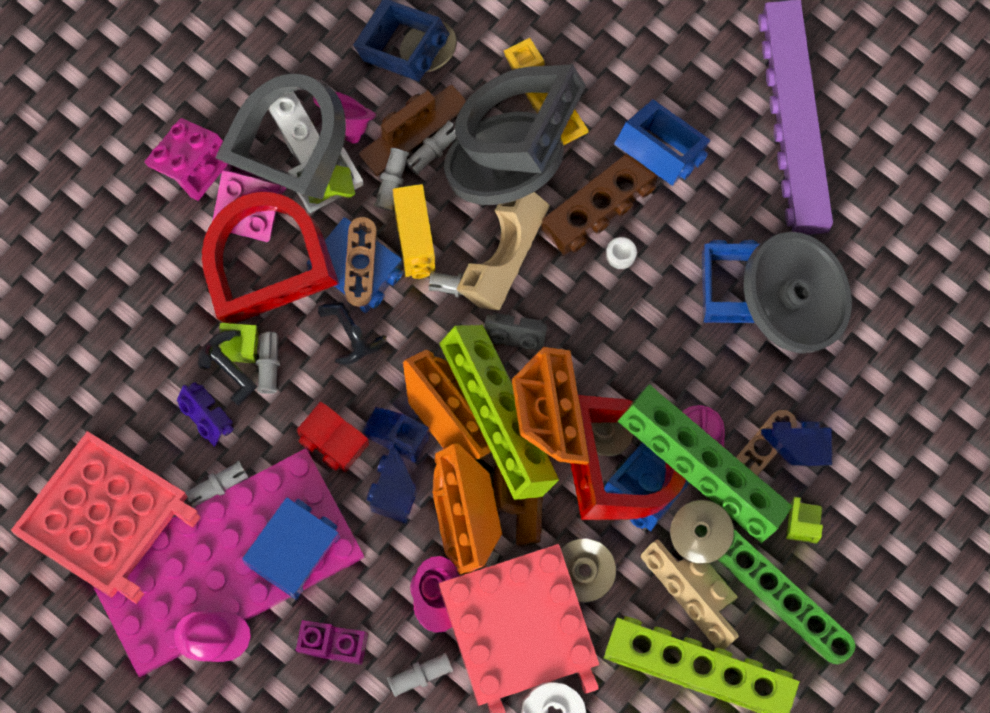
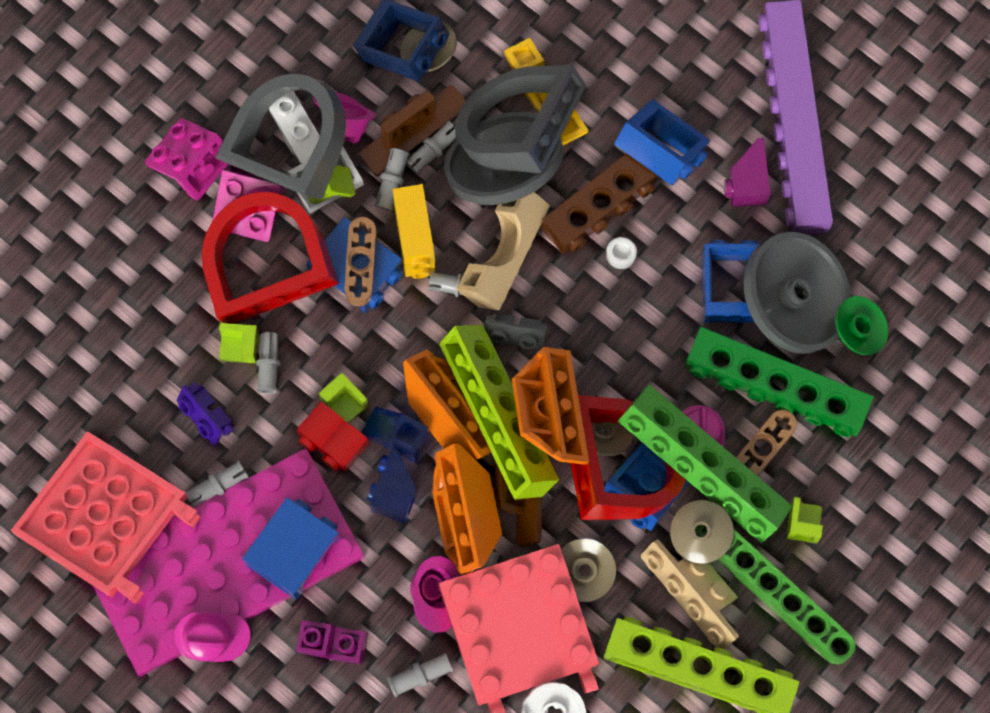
black piece [198,330,258,406] -> none
black piece [318,302,387,365] -> none
clear blue slope [761,421,832,466] -> none
none -> lime panel [319,373,368,424]
none -> green brick [684,327,874,437]
none -> magenta slope [724,138,770,207]
none -> green dish [835,296,888,355]

